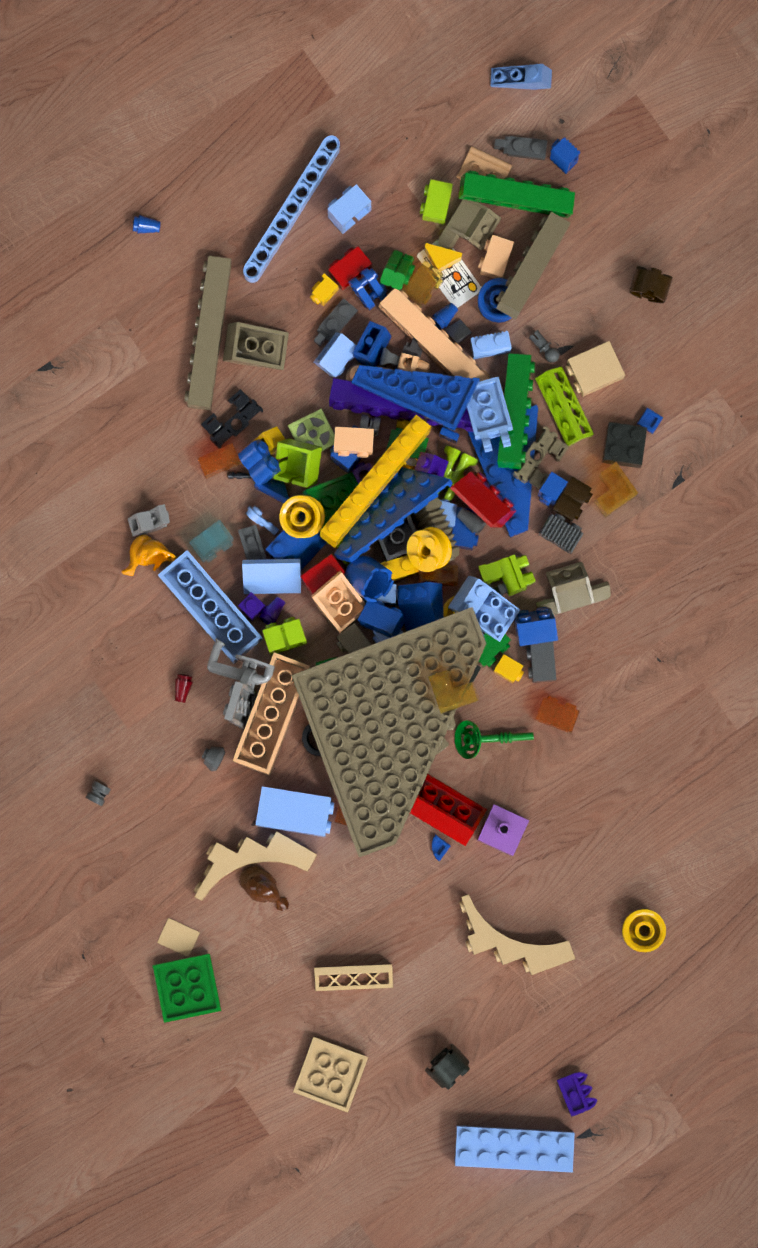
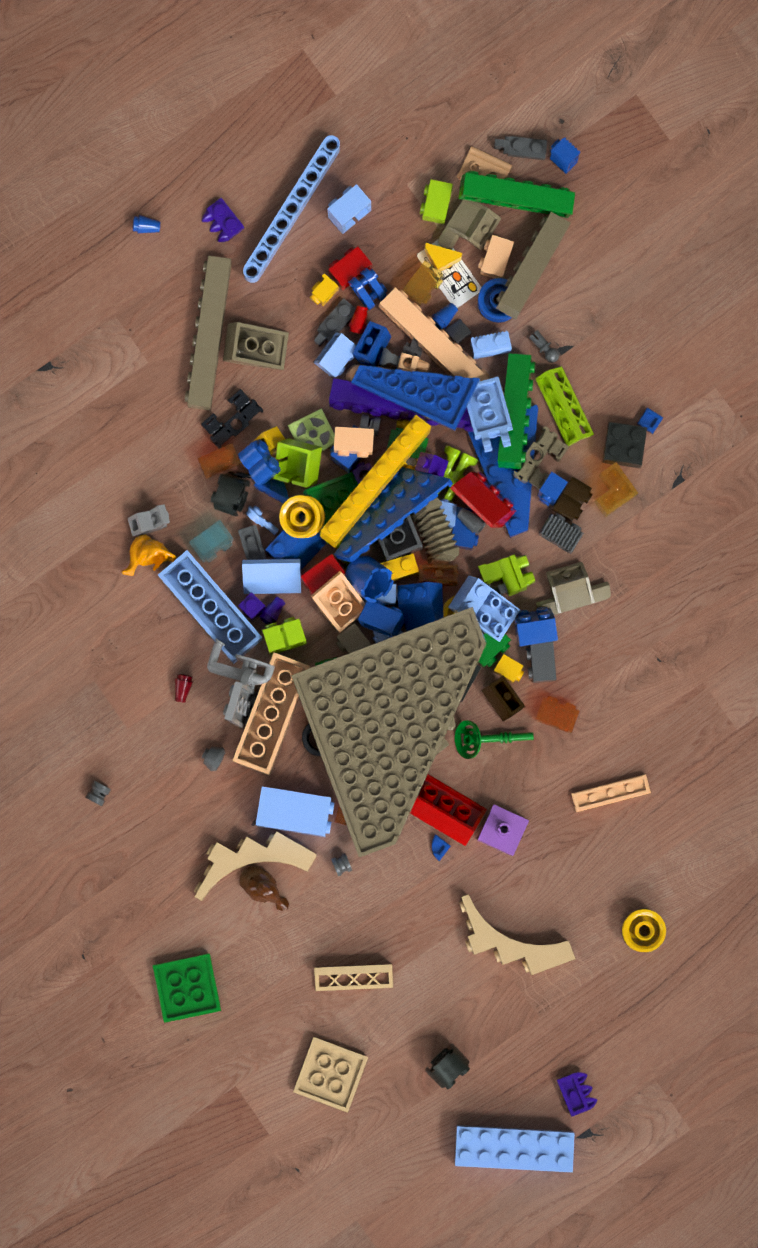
tan sticker [157,918,200,957] -> none
green brick [380,250,416,290] -> none
yellow wheel [407,527,452,572] -> none
clear yellow brick [428,670,480,714] -> none
blue tile [439,427,459,444] -> none
medium blue slope [490,64,552,90] -> none
tan brick [565,341,625,397] -> none
dark brown brick [629,266,673,304] -> none
none -> dark purple plate [202,198,245,242]
none -> pearl dark grey brick [211,473,250,517]
none -> dark grey wheel [331,853,353,876]
none -> red cone [348,306,368,334]
none -> dark brown brick [481,675,526,722]
none -> light nougat tile [571,774,651,812]

